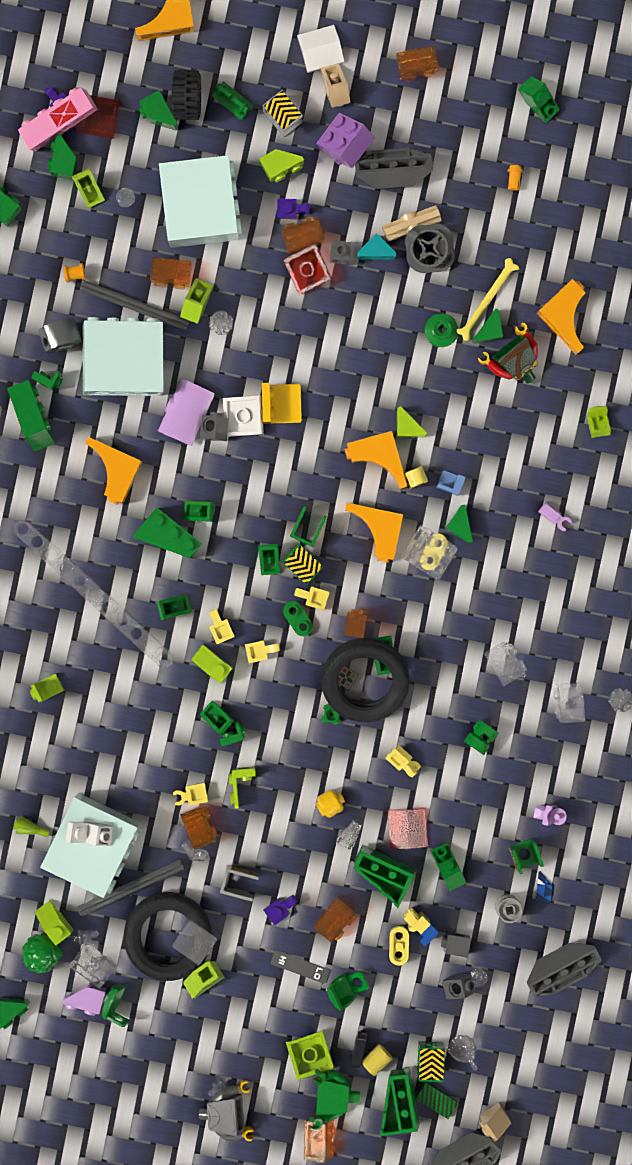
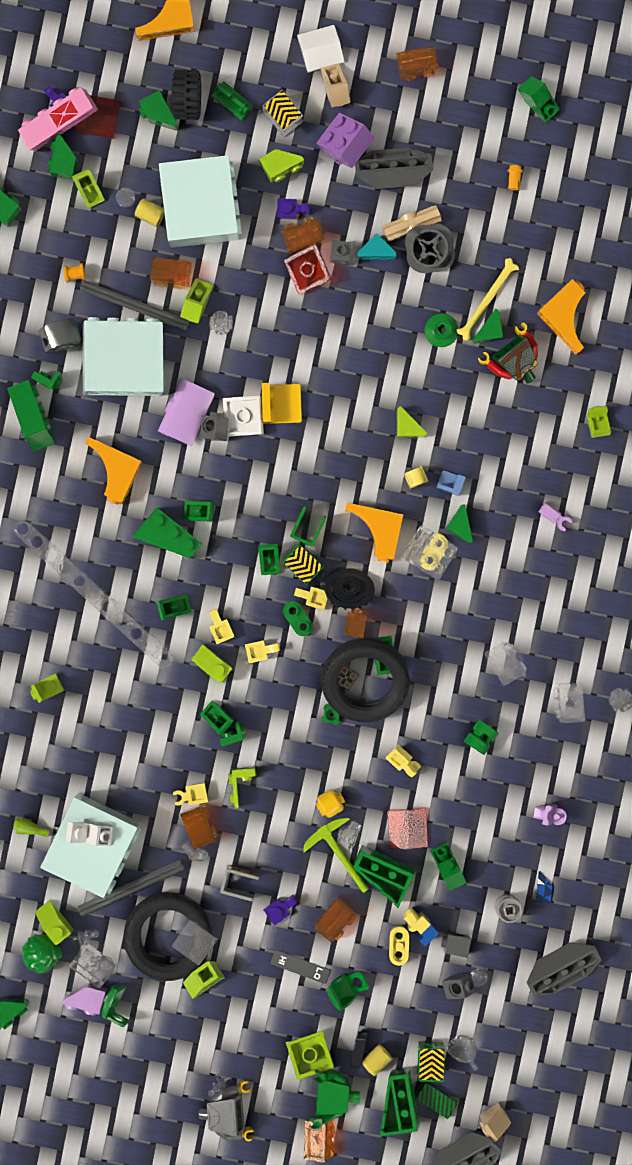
light orange arch [345,431,407,489] -> none
green piece [508,838,544,874] -> none
none -> light yellow piece [135,198,165,227]
none -> lime piece [303,818,369,892]
none -> black gear [325,568,375,611]

